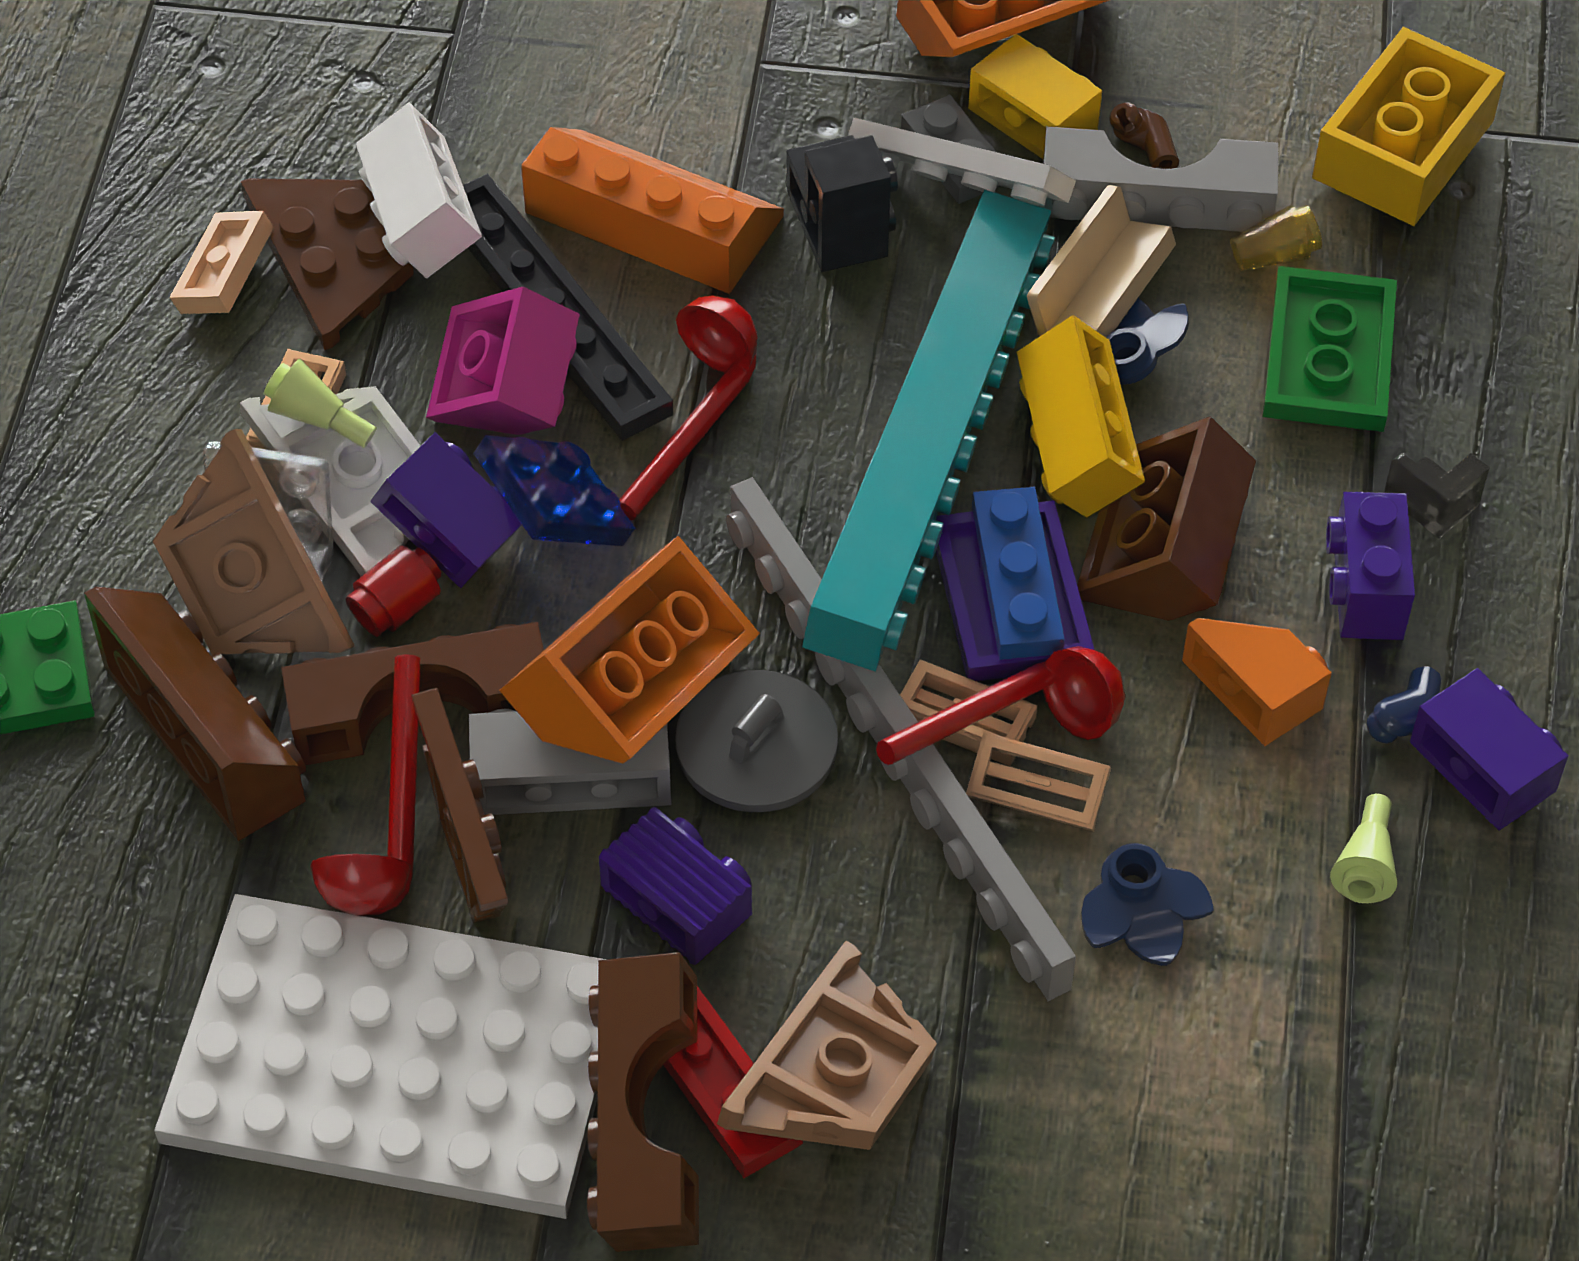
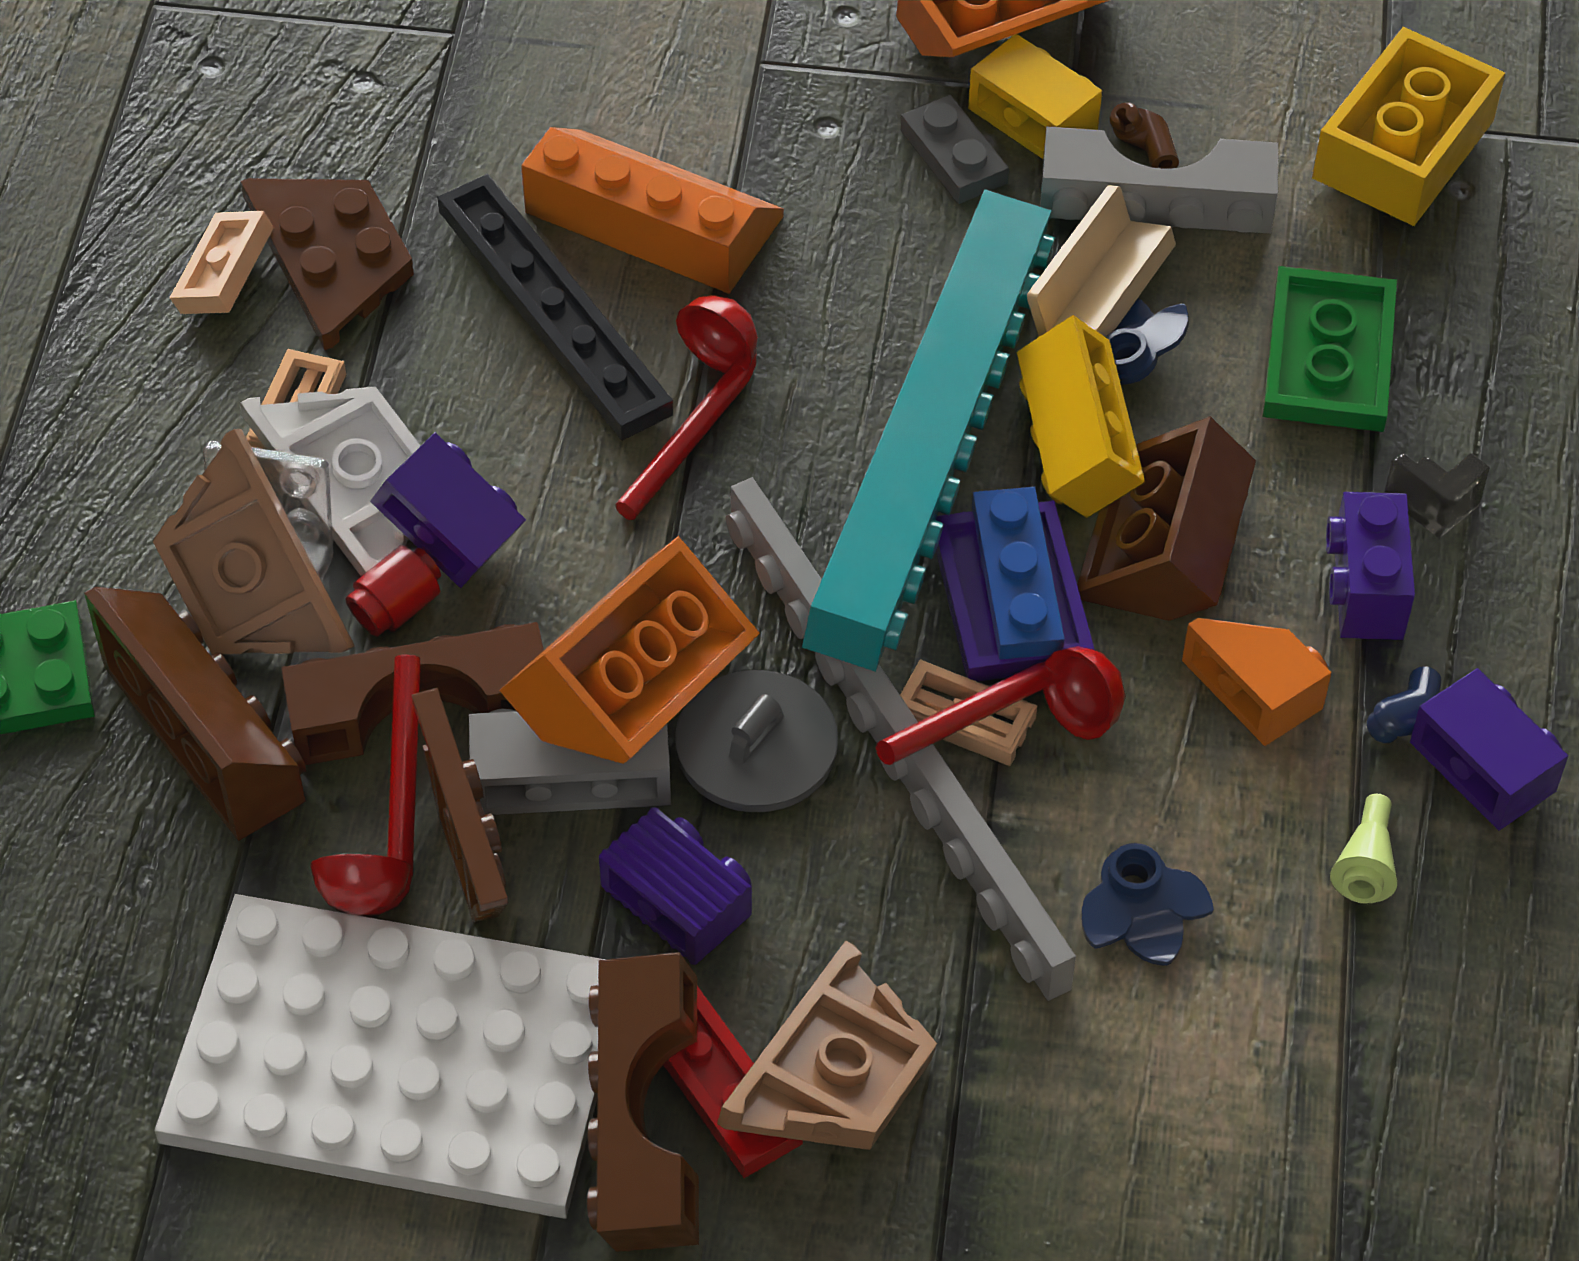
yellowish green cone [264,359,377,448] -> none
white brick [355,102,482,279] -> none
dark pink slope [426,287,580,435] -> none
clear blue plate [473,435,636,546] -> none
black brick [786,135,898,272] -> none
white plate [848,118,1076,207] -> none
light nougat tile [966,731,1111,832] -> none
clear yellow cone [1230,204,1322,271] -> none

